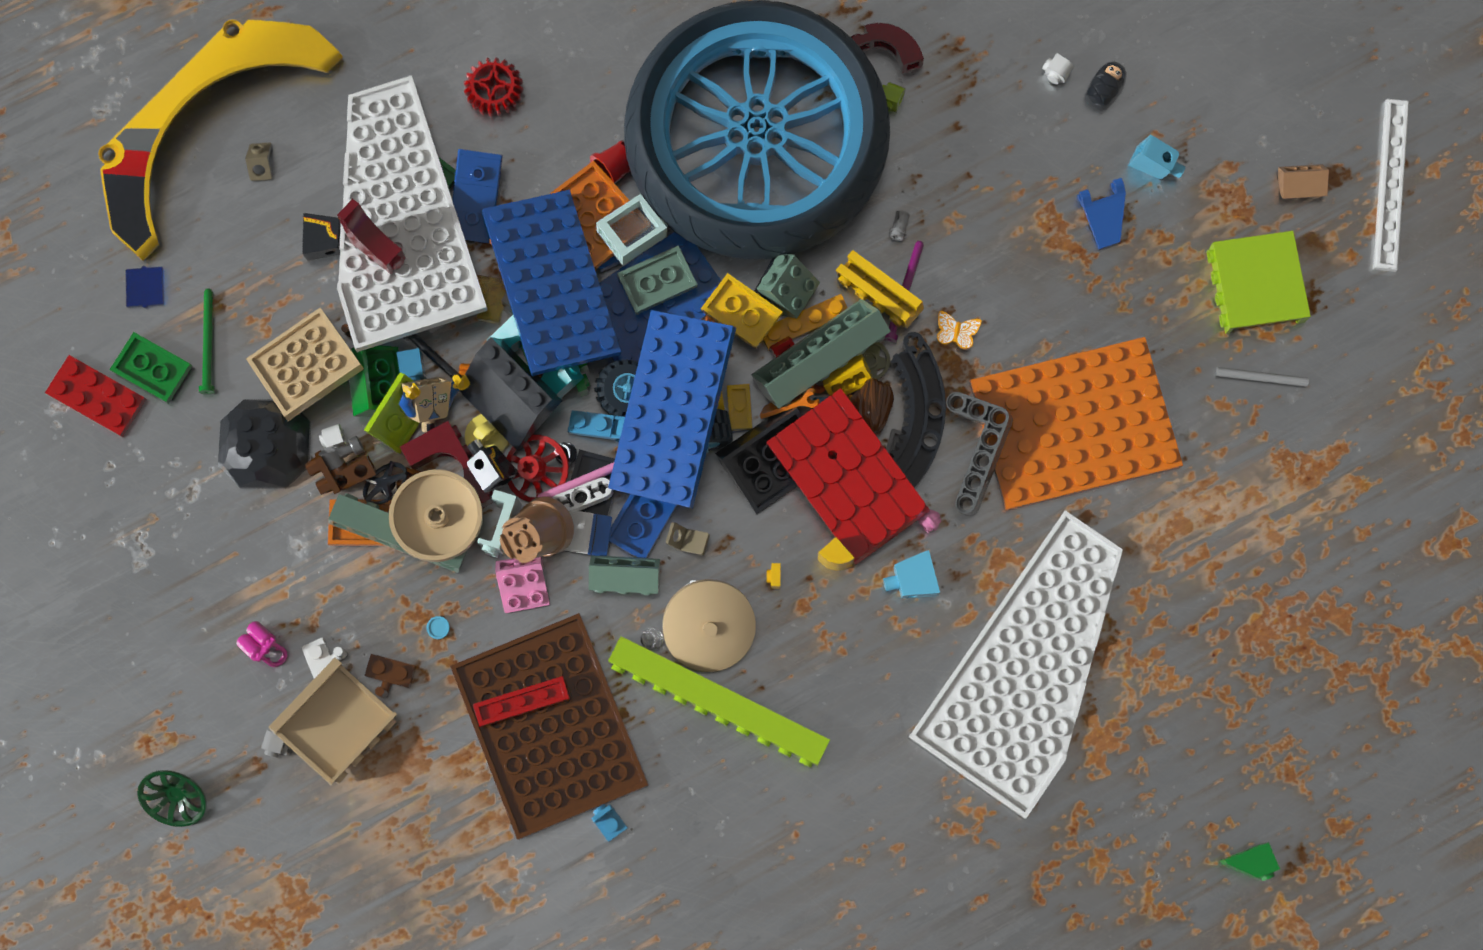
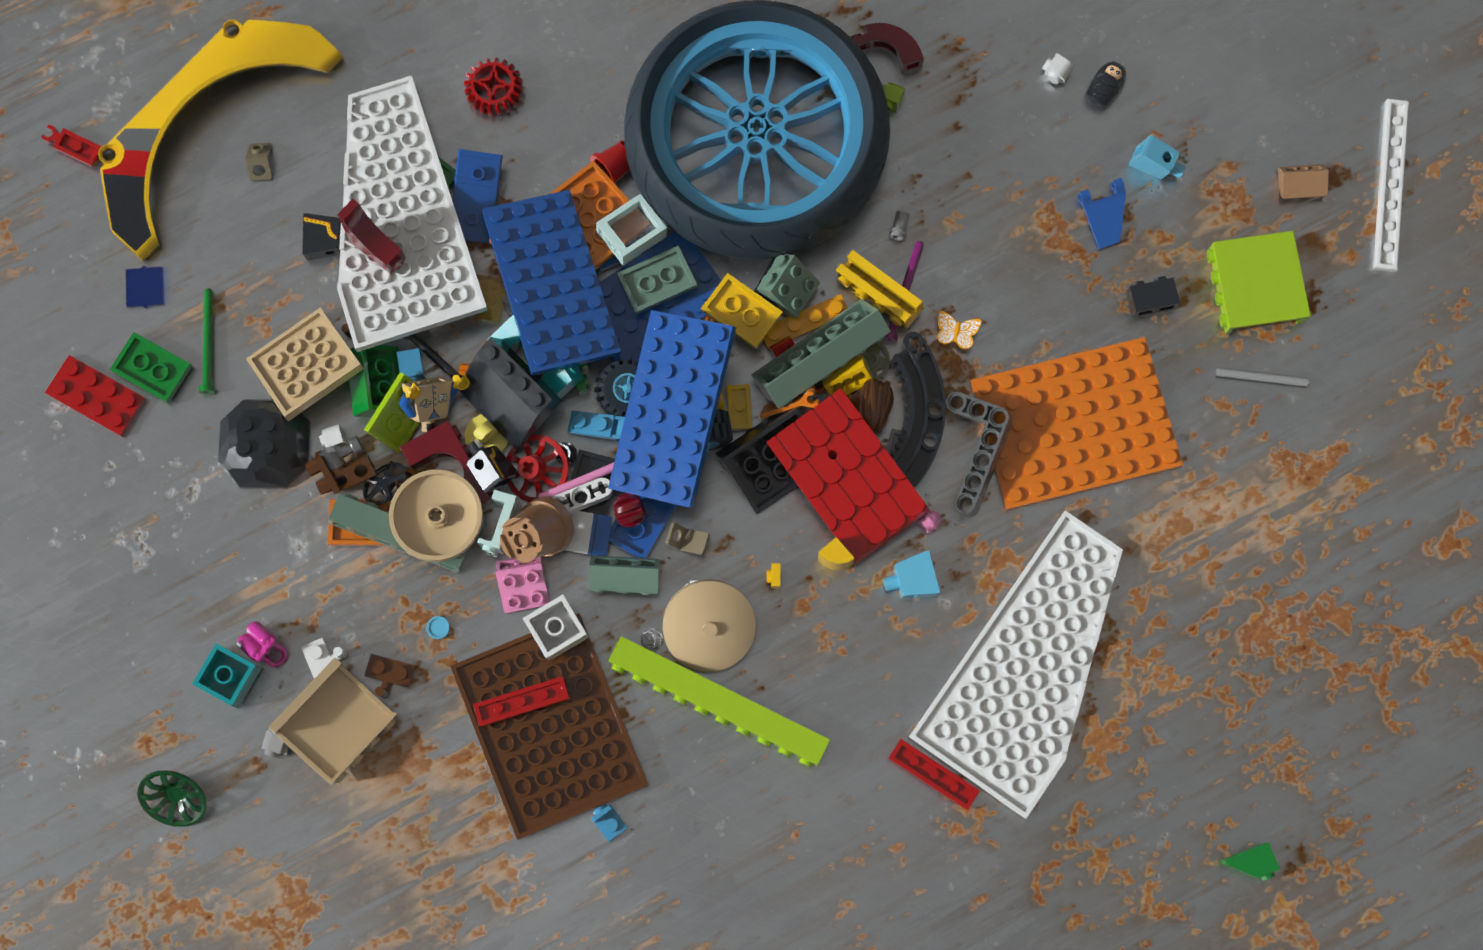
none -> red plate [41,125,102,168]
none -> teal brick [192,643,262,709]
none -> white brick [523,595,589,661]
none -> dark red piece [613,493,646,528]
none -> red plate [888,739,980,811]
none -> black brick [1126,276,1180,318]

